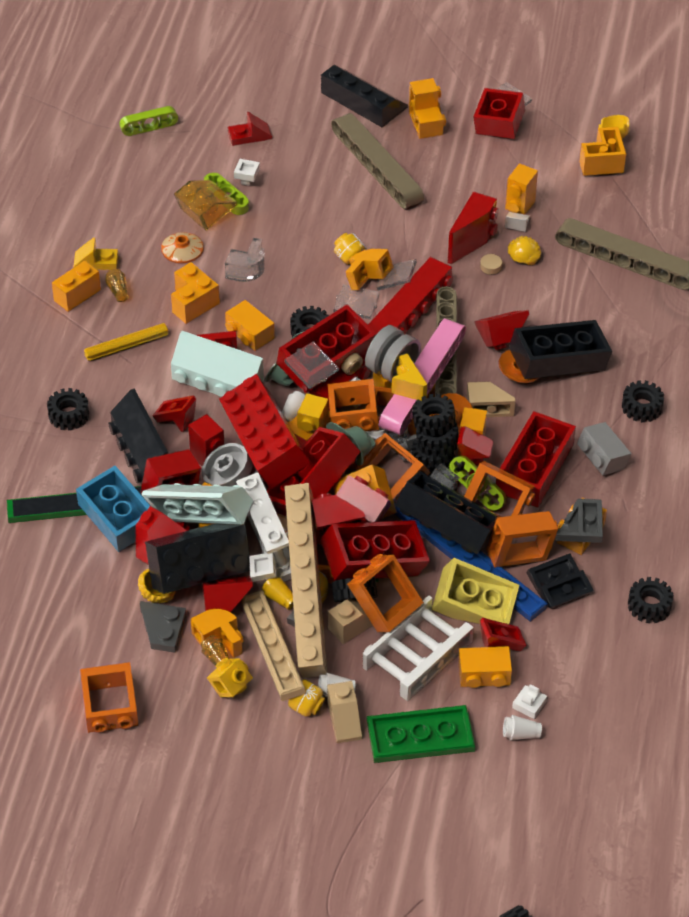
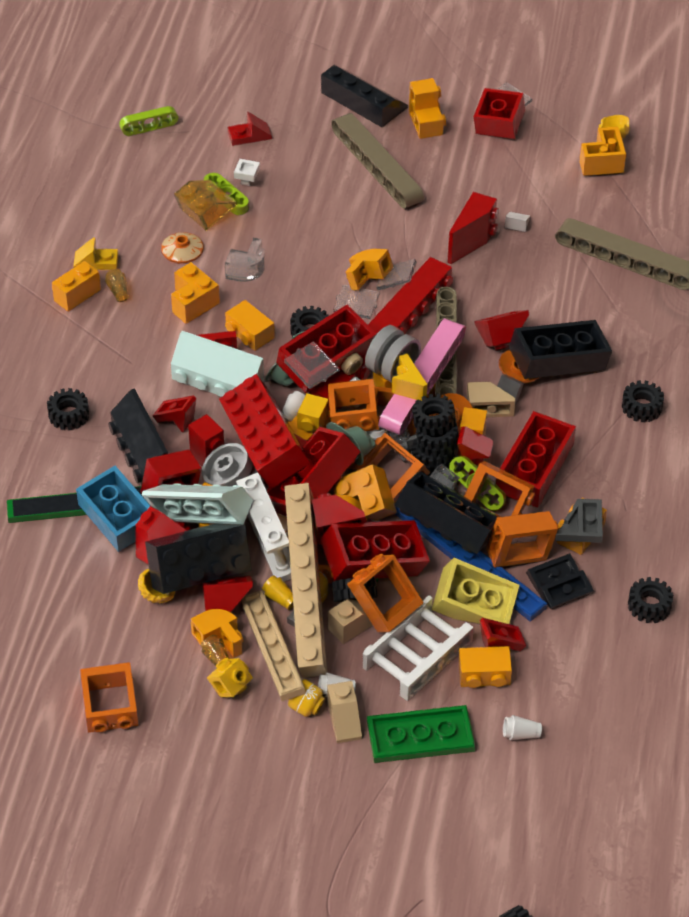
yellow axle [84,323,168,361] -> none
dark grey wing [140,601,187,653] -> none
white tile [249,552,276,582] -> none
yellow head [334,233,366,265] -> none
brick [336,475,391,522] -> none
tan tile [480,254,502,274] -> none
light orange brick [505,163,538,215] -> none
yellow hair [507,236,541,266] -> none
white tile [512,684,547,719] -> none
light grey brick [577,422,632,475] -> none
none -> flat silver tile [497,374,524,404]

